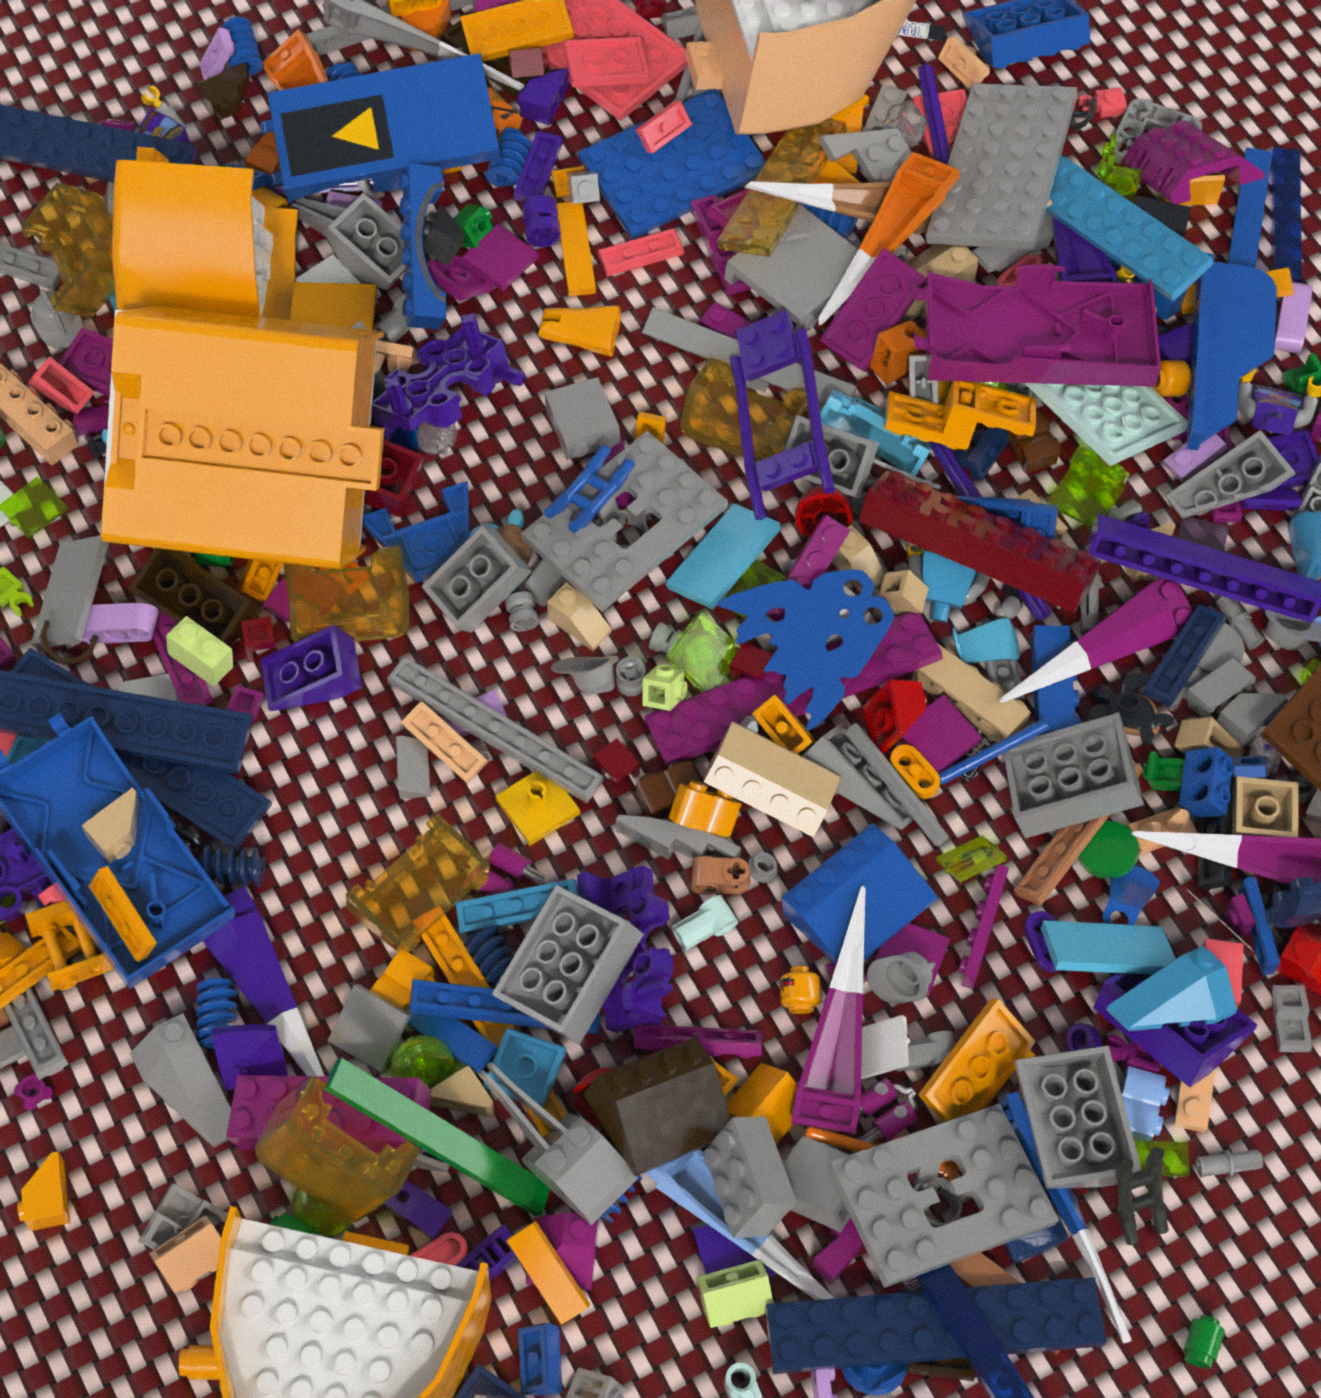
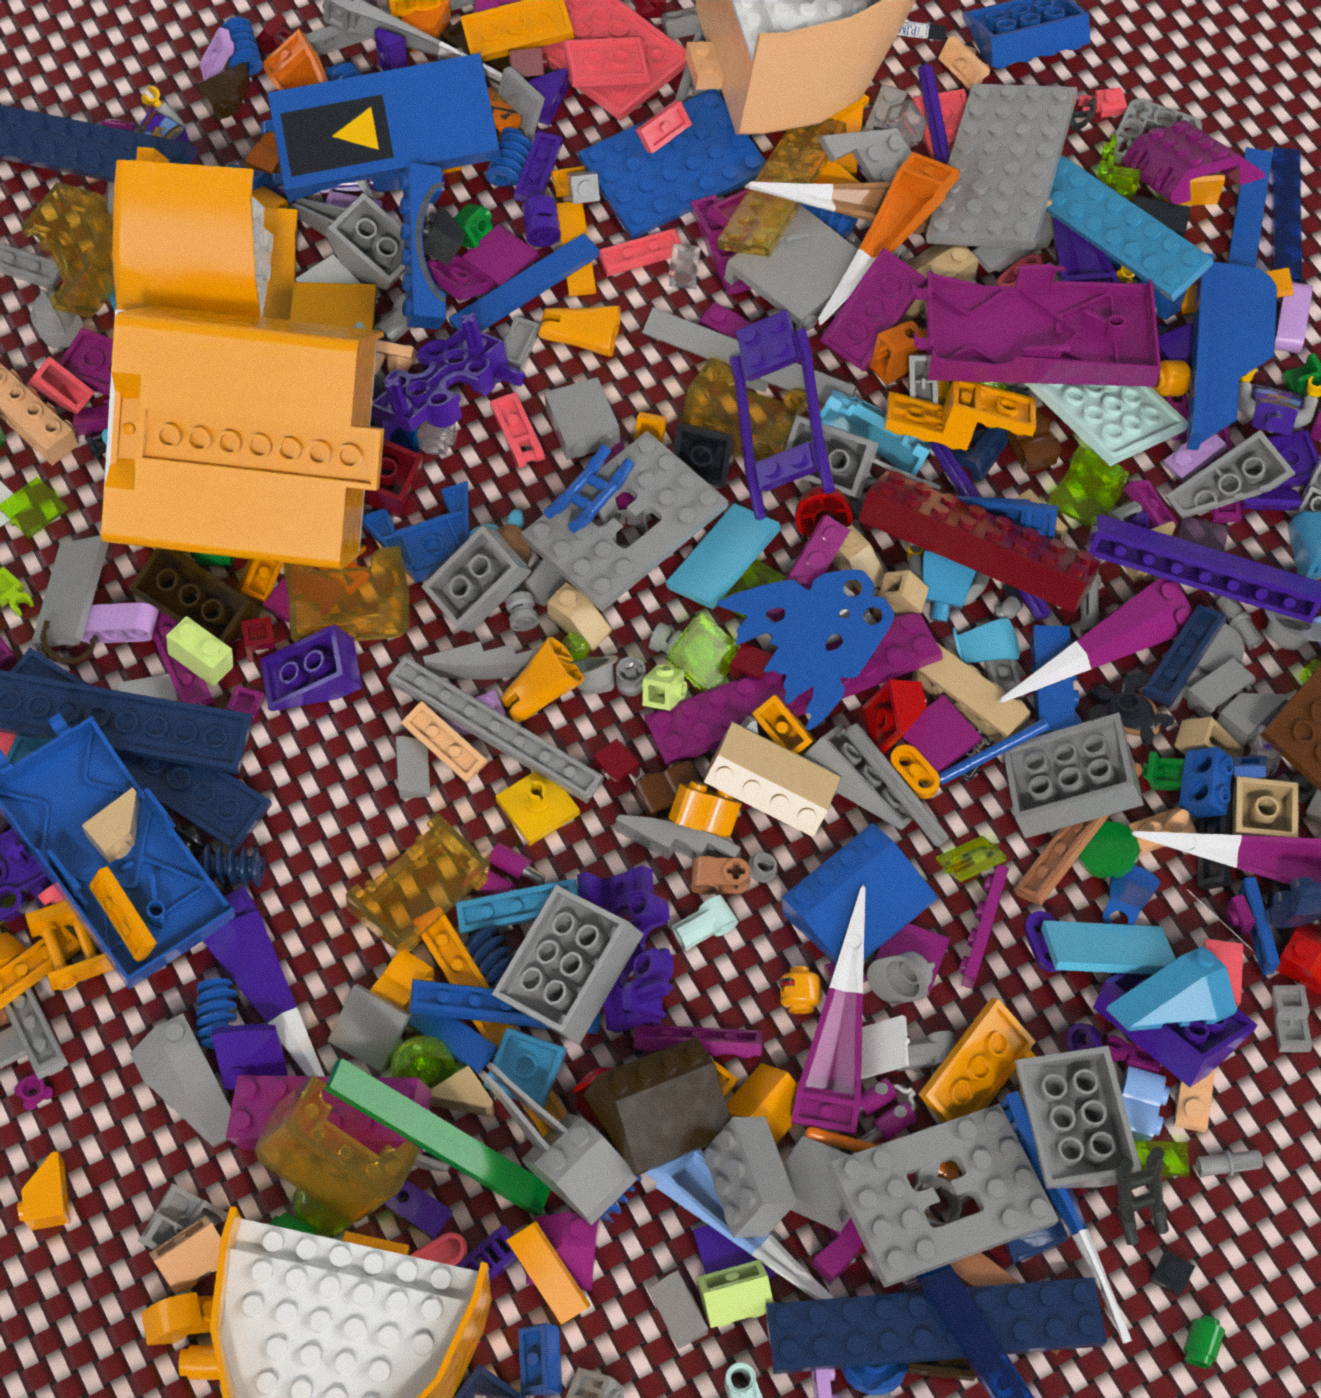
none -> light orange brick [141,1292,213,1345]
none -> dark red tile [256,12,291,49]
none -> dark purple slope [374,28,408,71]
none -> light grey slope [423,642,539,679]
none -> blue tile [449,233,600,332]
none -> coral plate [490,392,545,469]
none -> light grey tile [498,67,545,141]
none -> light orange piece [500,637,585,723]
none -> light grey tile [503,316,540,371]
none -> clear neon green piece [562,634,590,661]
none -> light grey slope [648,1270,708,1349]
none -> clear brick [669,243,701,289]
none -> black slope [673,422,736,488]
none -> magenta plate [1124,480,1178,529]
none -> black plate [1150,1250,1195,1297]

